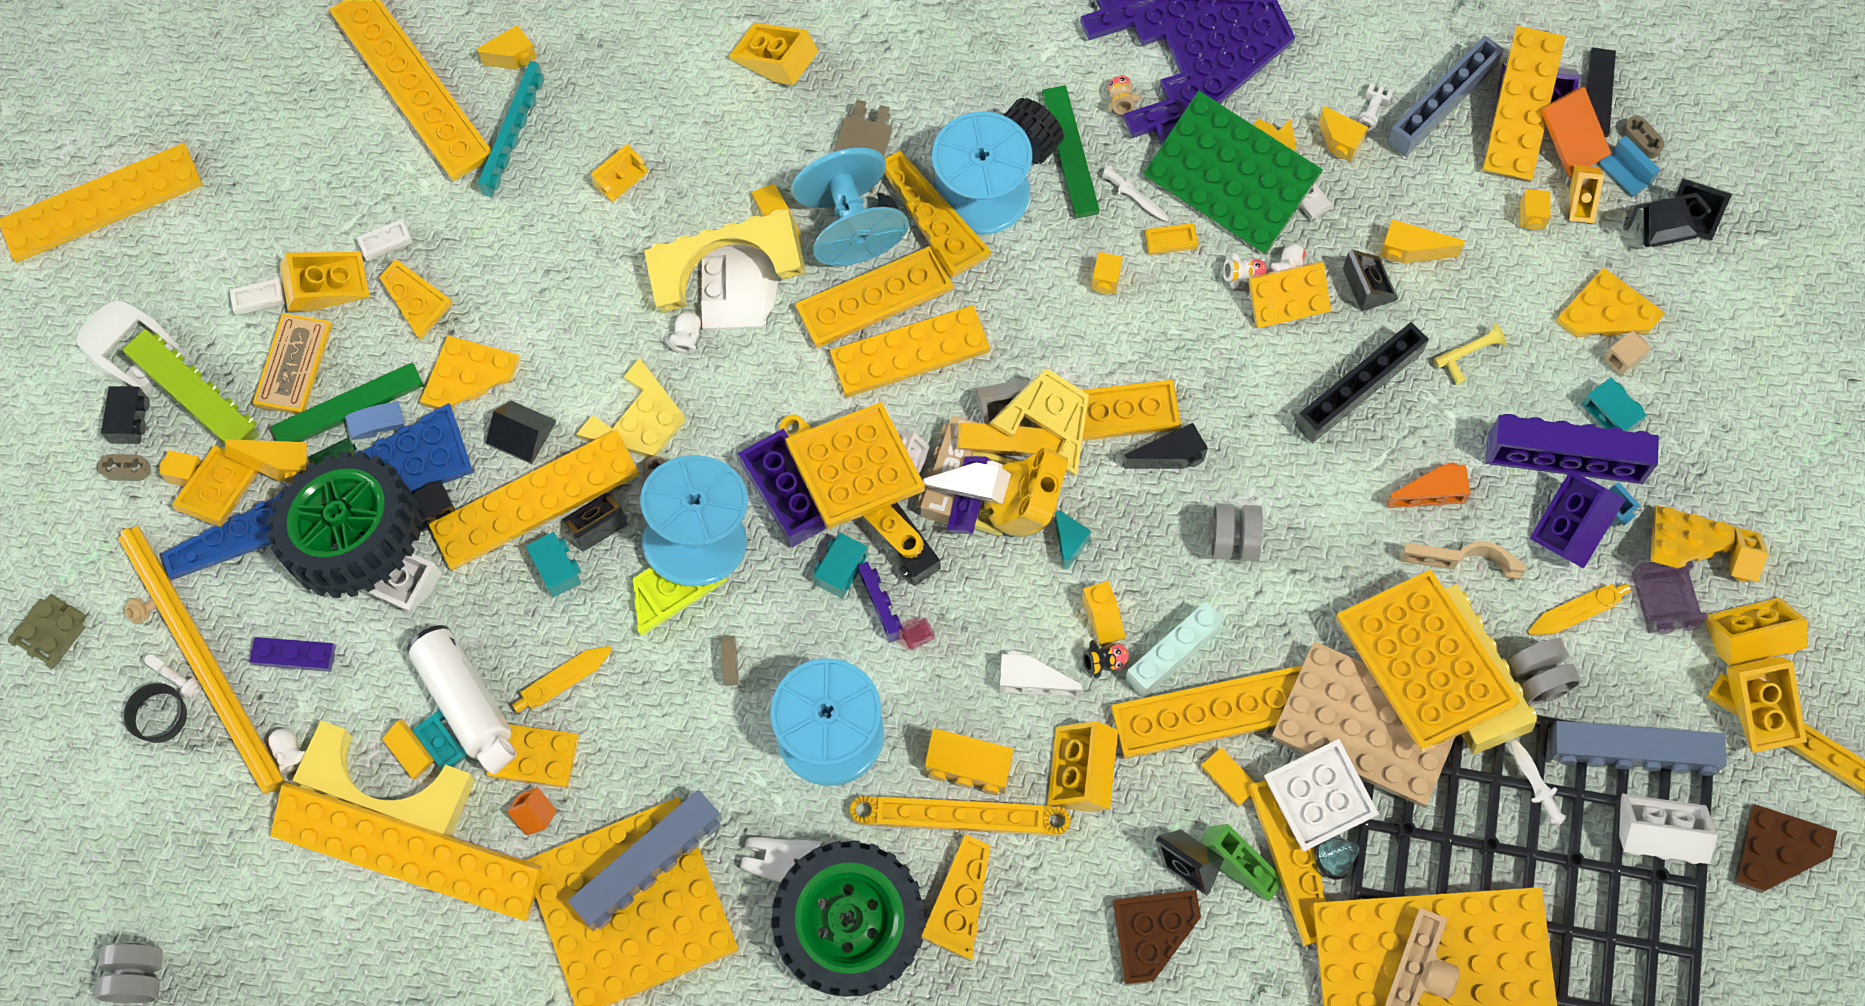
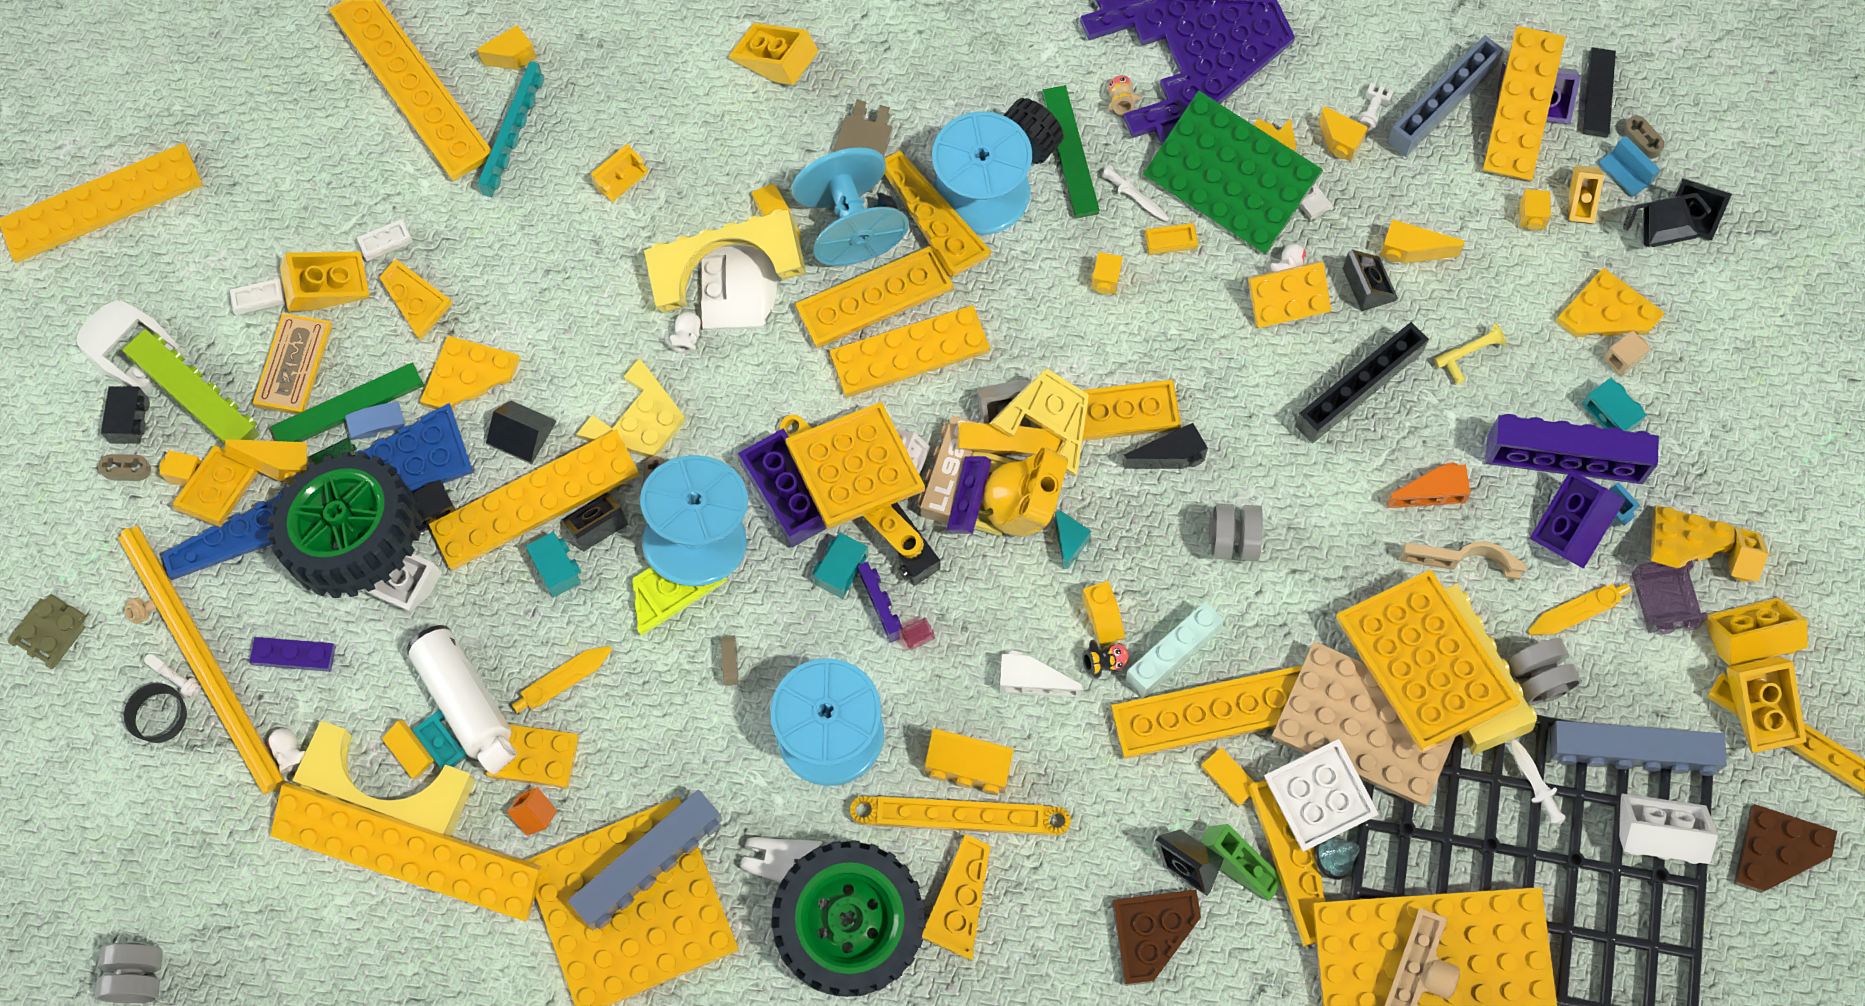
white slope [923,461,1011,504] -> none
yellow slope [1047,721,1118,812] -> none
white animal [1223,252,1267,289] -> none
orange tile [1540,87,1611,177] -> none

